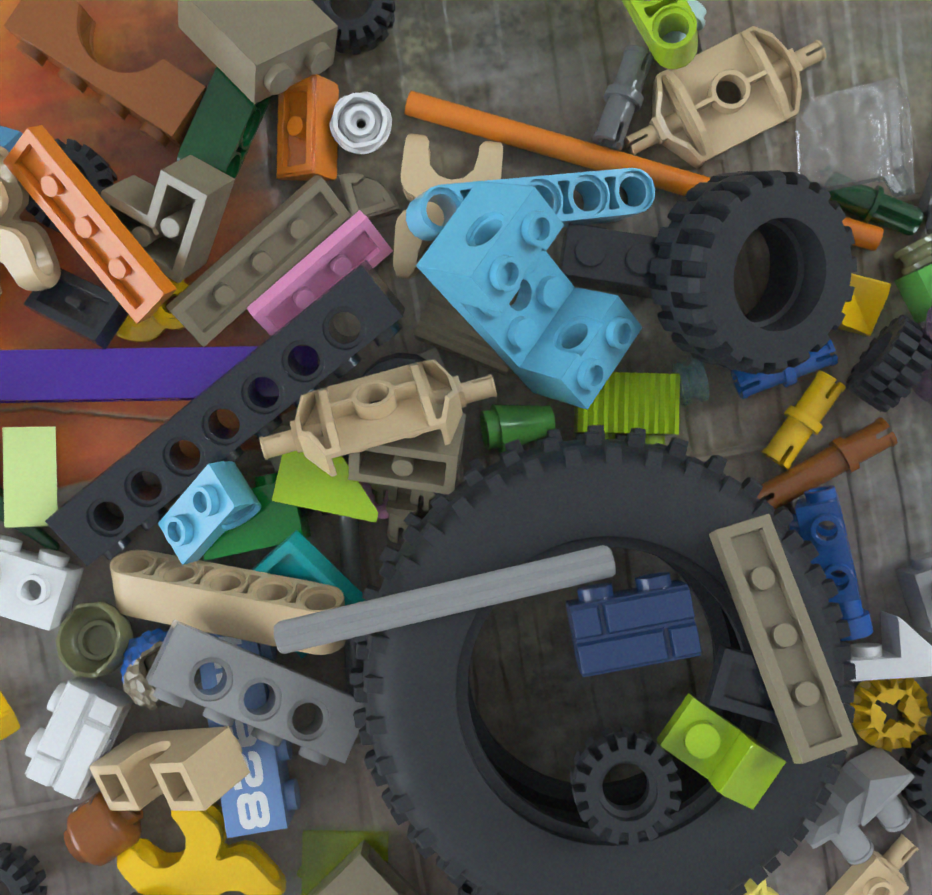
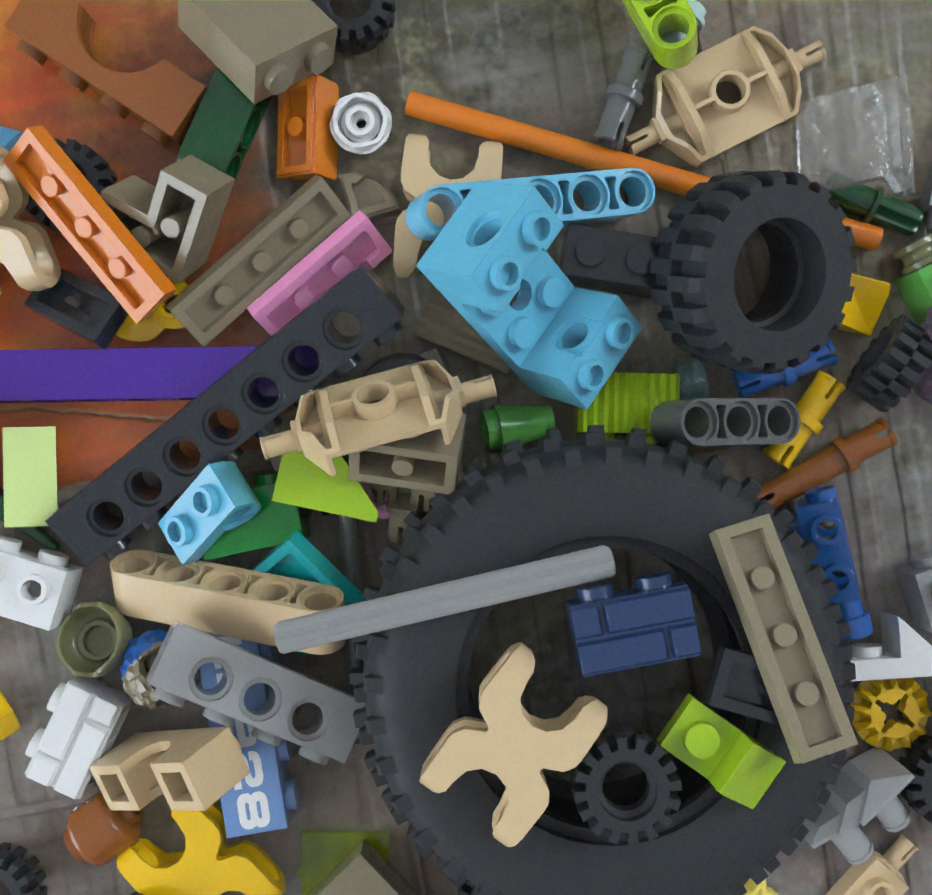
none -> tan piece [419,642,608,847]
none -> dark grey beam [650,398,800,446]

